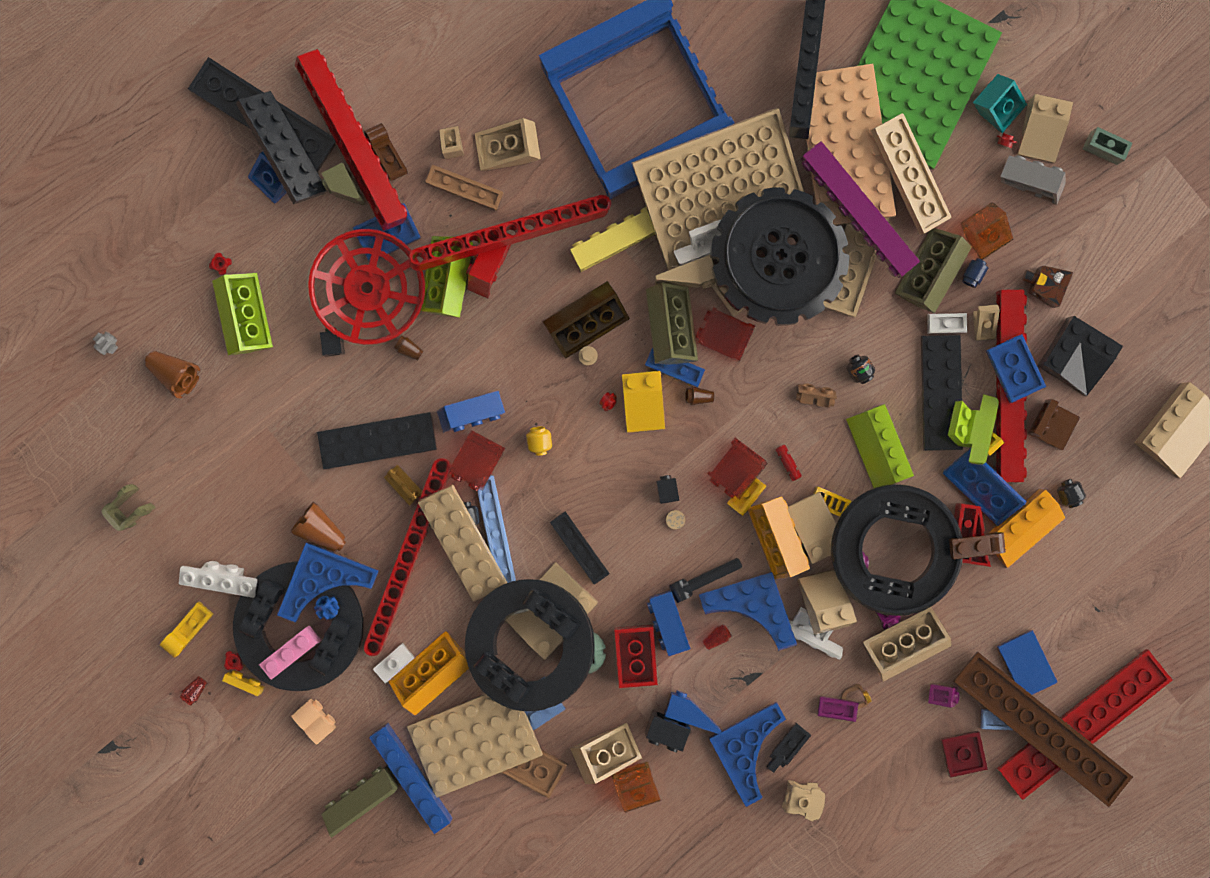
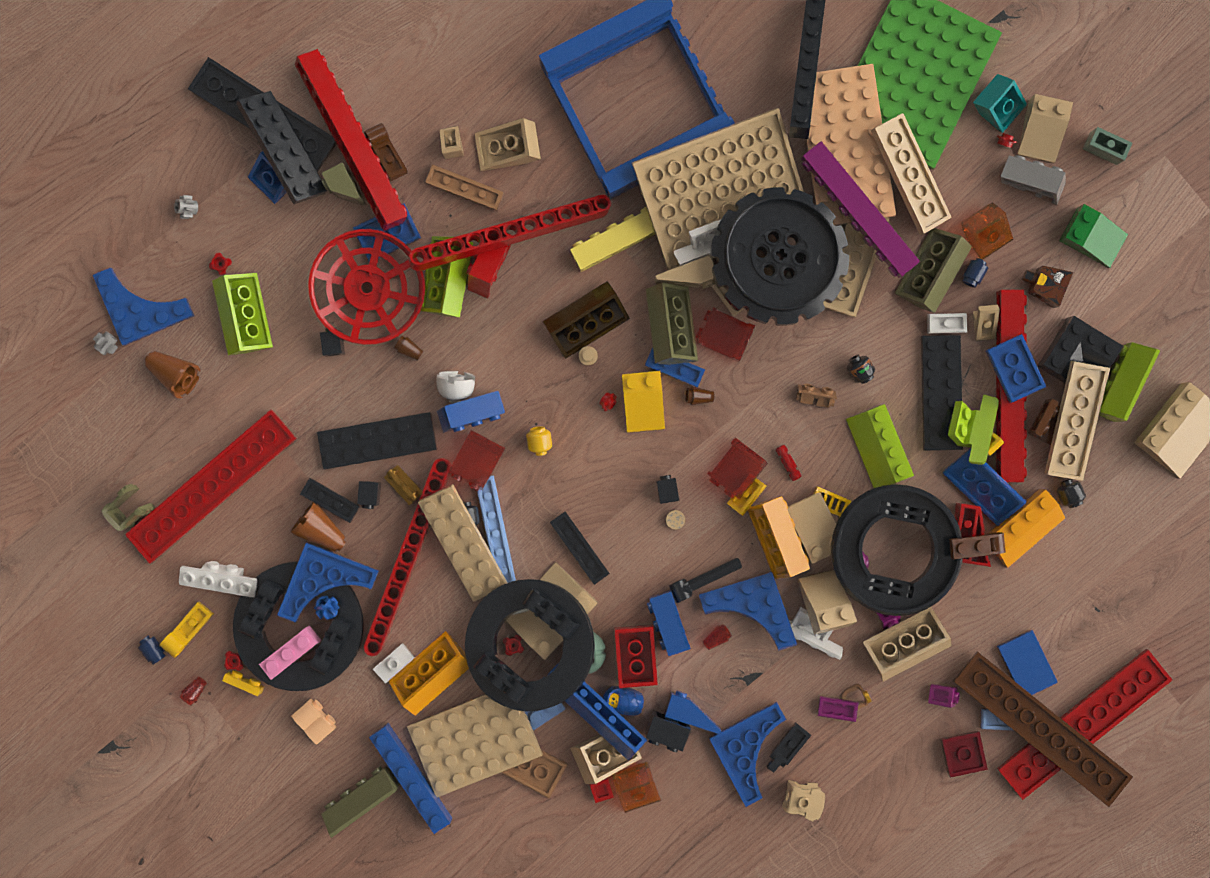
none -> blue plate [93,268,194,346]
none -> red plate [125,409,297,564]
none -> dark blue brick [138,635,166,665]
none -> light grey gear [174,195,198,219]
none -> black plate [300,478,360,523]
none -> black brick [357,481,381,509]
none -> white cylinder [436,371,475,403]
none -> red plate [503,635,524,656]
none -> blue brick [547,663,647,761]
none -> red plate [590,778,614,803]
none -> blue piece [603,686,644,715]
none -> tan plate [1044,361,1110,481]
none -> slope [1059,204,1128,268]
none -> lime slope [1099,342,1160,422]

